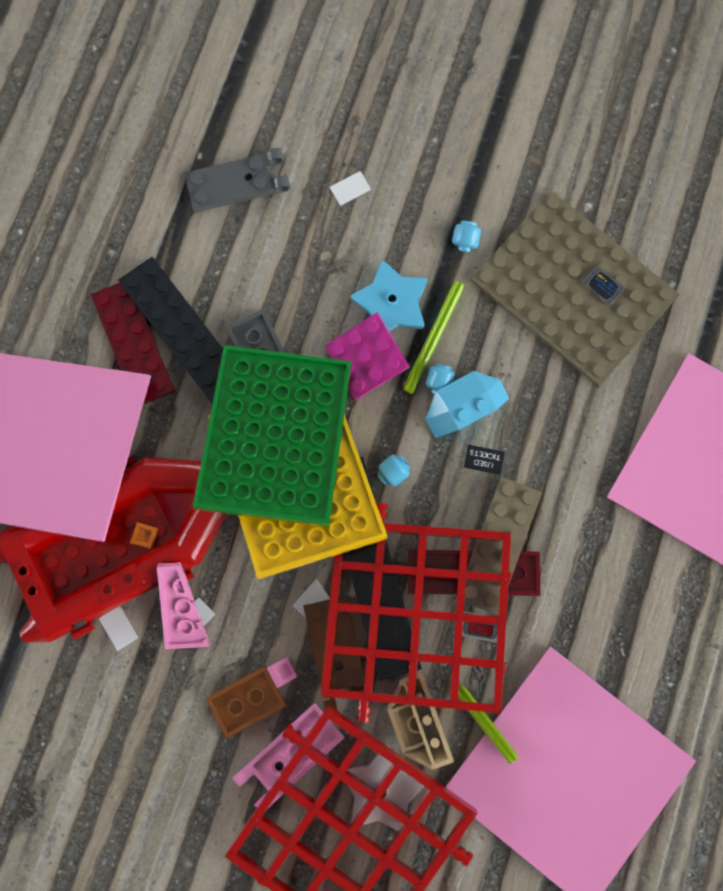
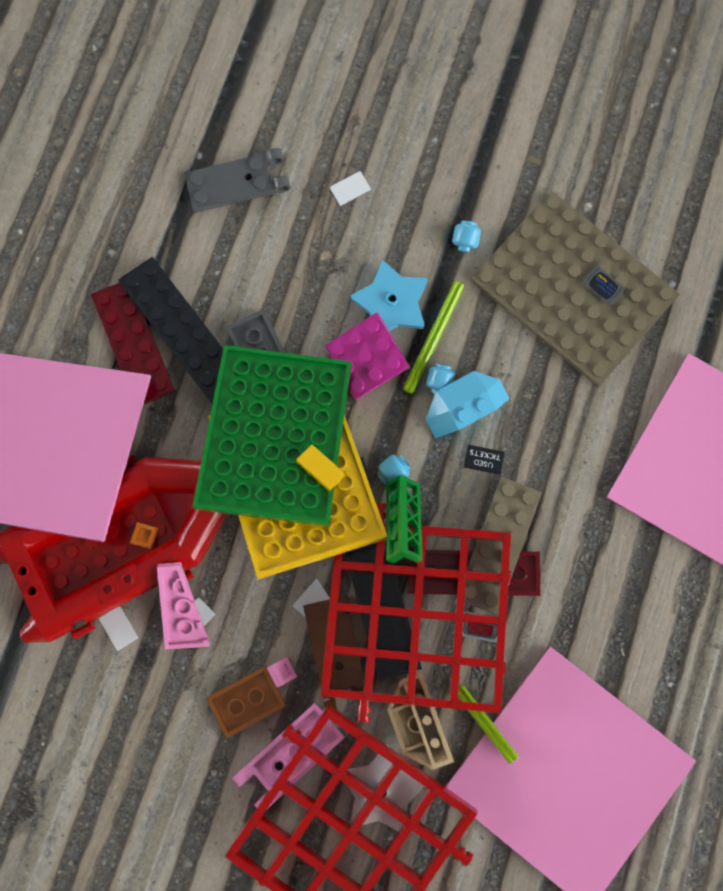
none -> yellow tile [296,445,345,491]
none -> green fence [386,475,422,563]

